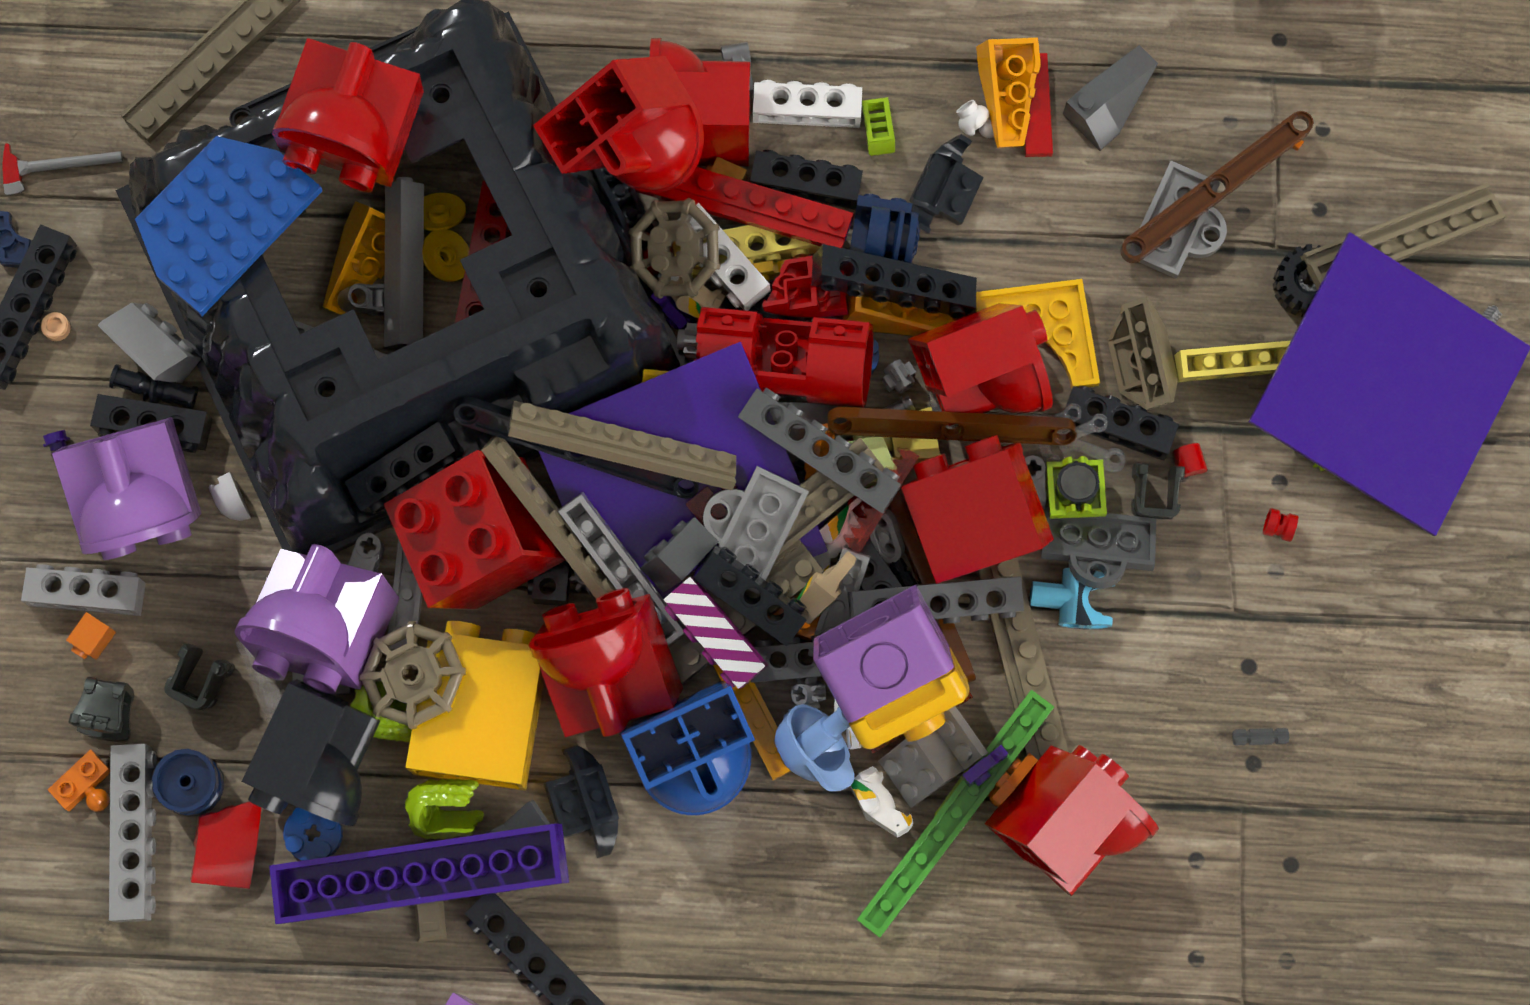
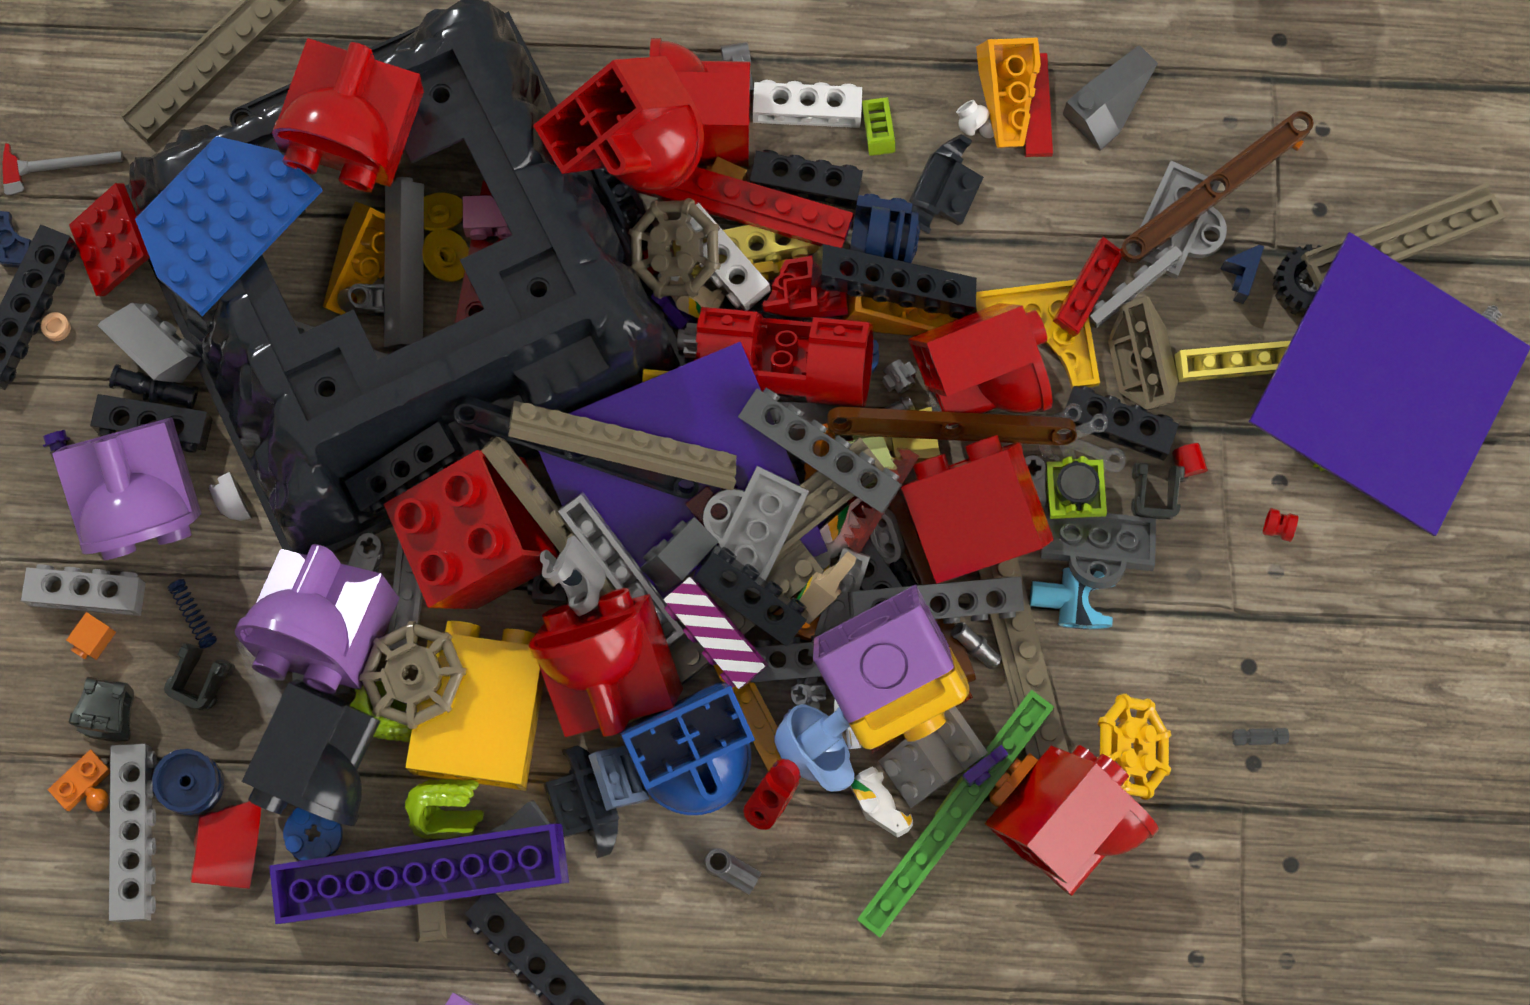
none -> red plate [69,183,150,296]
none -> dark blue piece [167,579,217,649]
none -> bright pink slope [463,196,512,240]
none -> light grey piece [540,536,606,616]
none -> sand blue plate [589,746,649,810]
none -> flat silver piece [704,848,762,895]
none -> red piece [743,759,801,830]
none -> flat silver pin [951,622,1001,669]
none -> red tile [1052,237,1122,337]
none -> light grey plate [1090,246,1183,328]
none -> yellow plate [1097,693,1172,800]
none -> dark blue slope [1220,245,1264,304]

